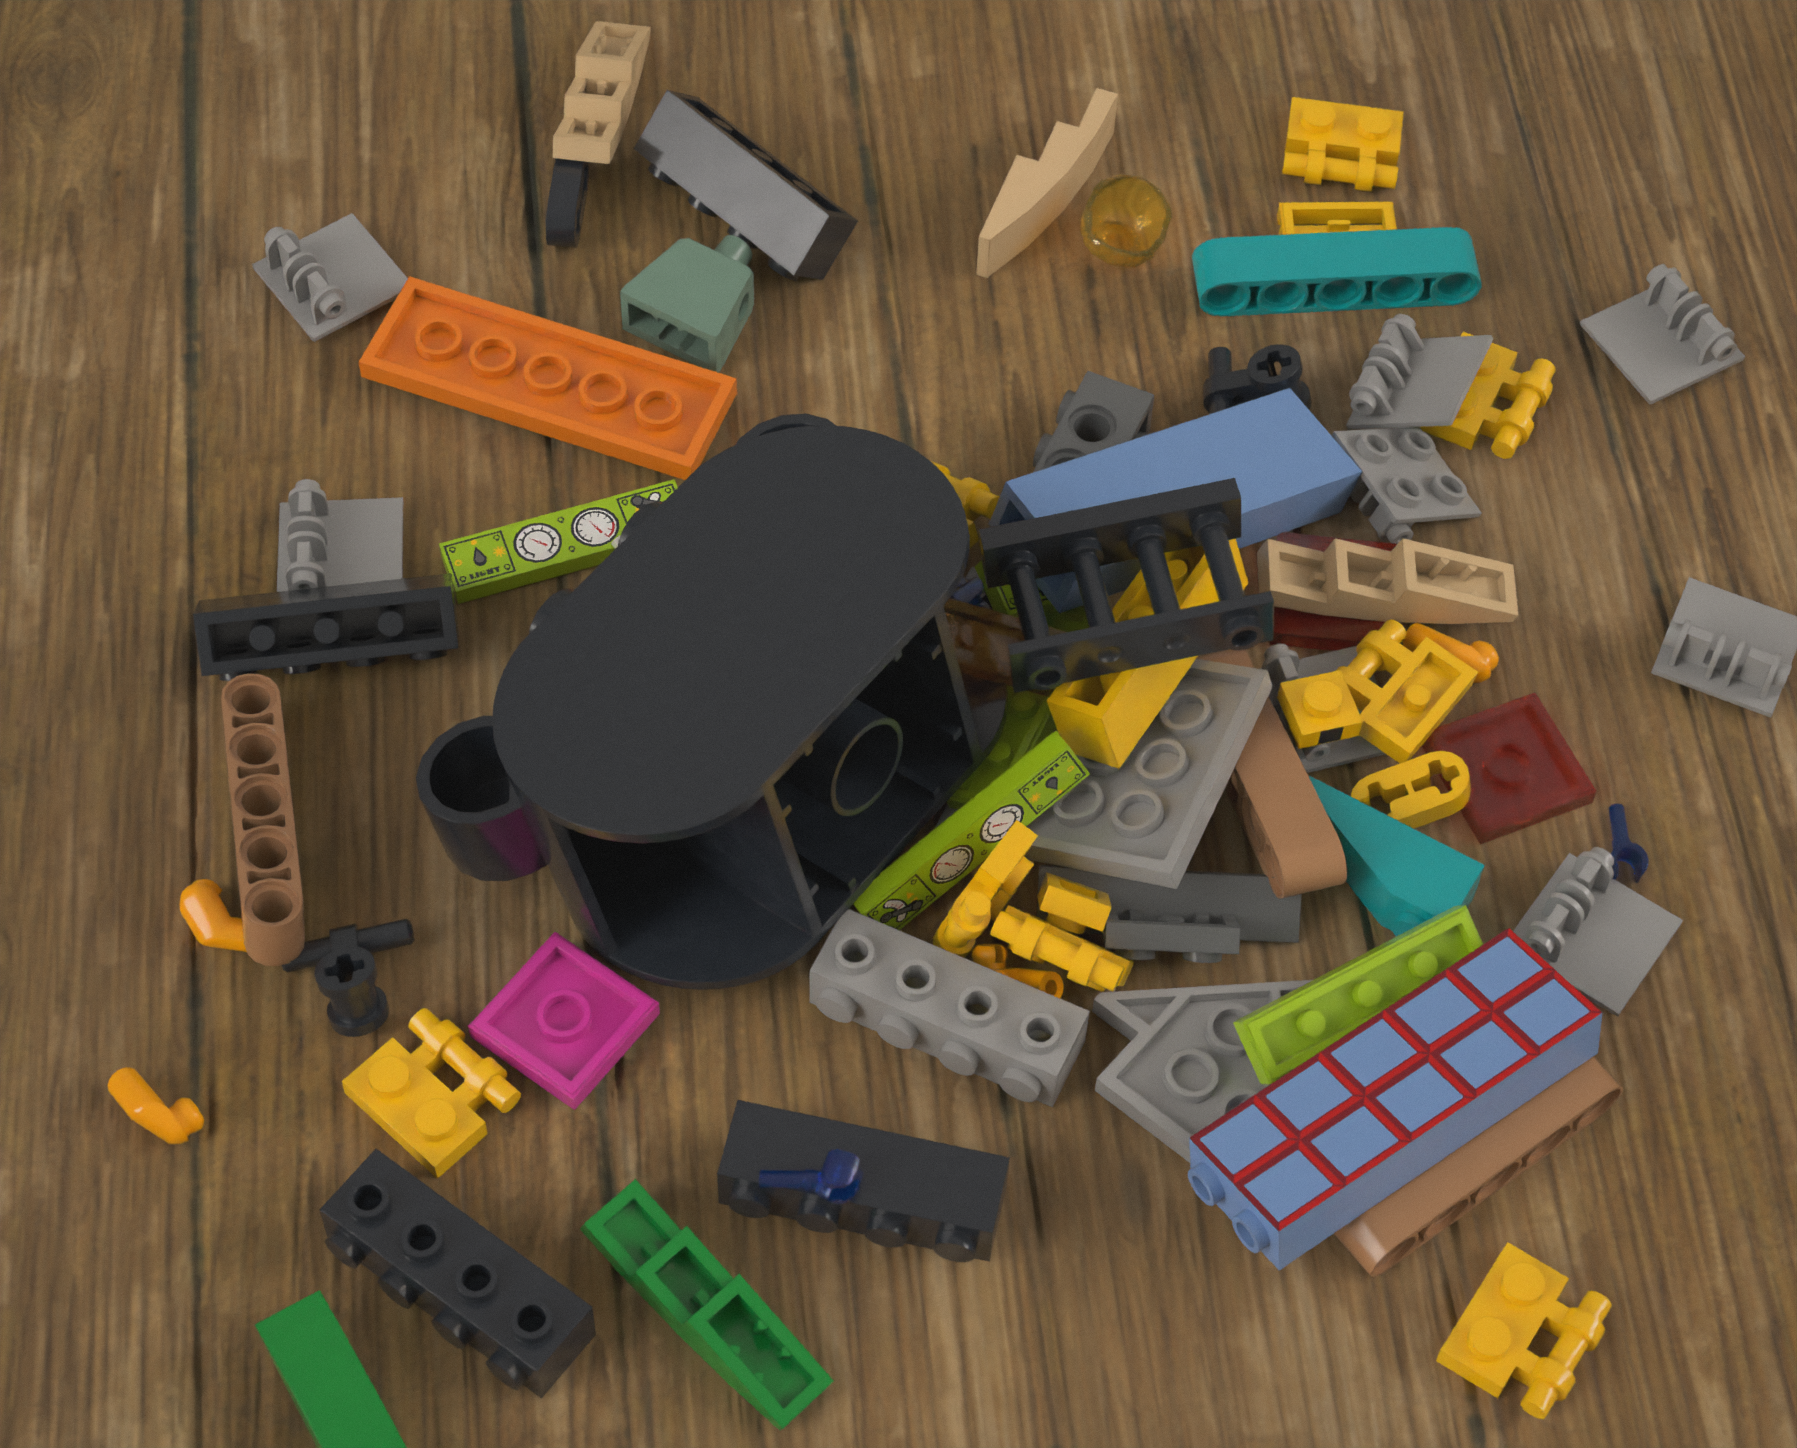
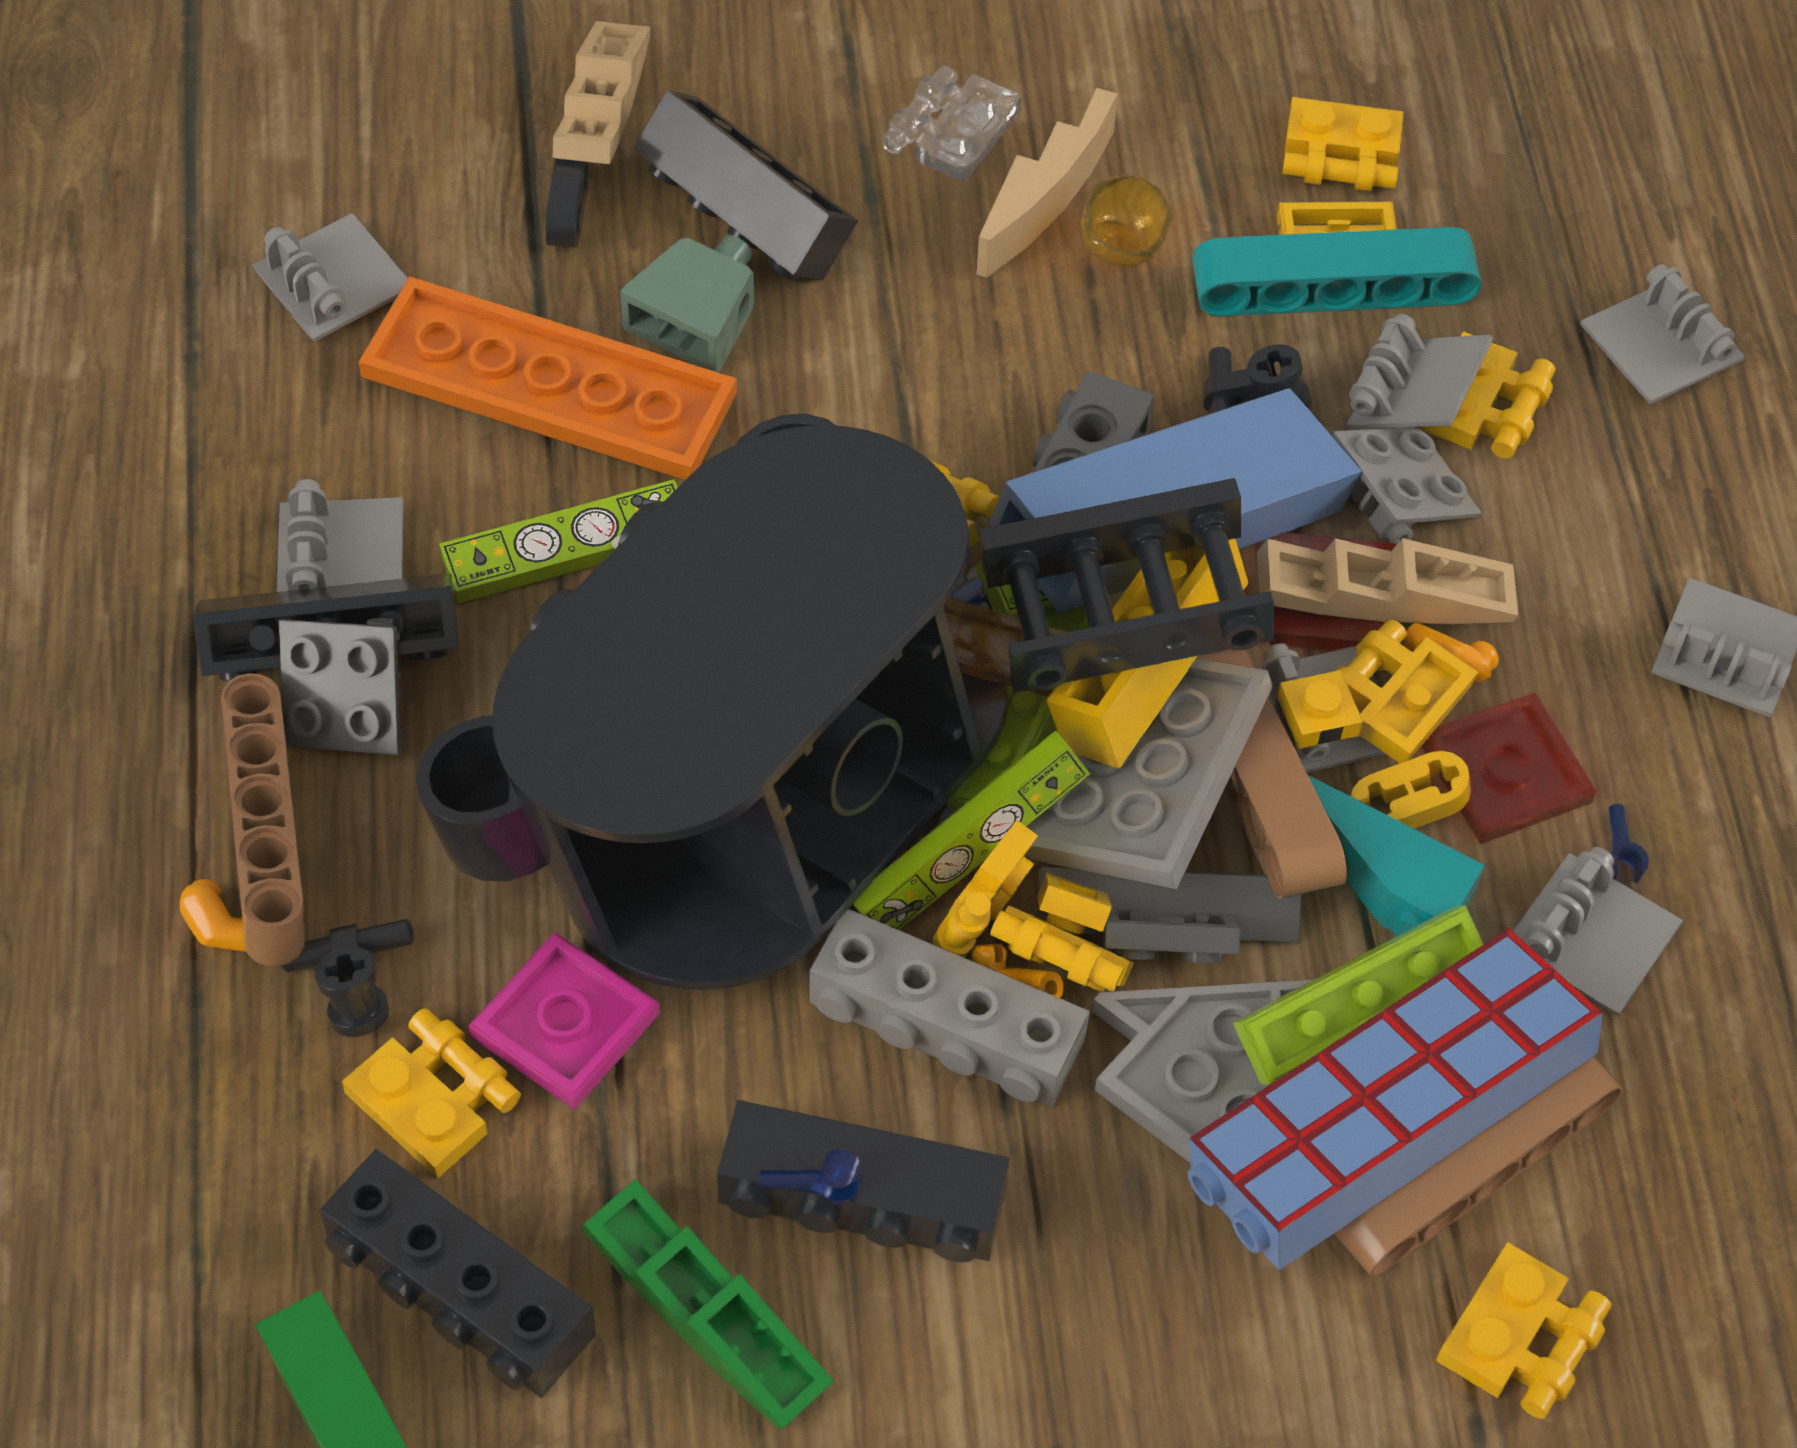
light orange arm [108,1067,204,1144] -> none
none -> dark grey hinge [279,618,403,755]
none -> clear plate [882,66,1022,183]

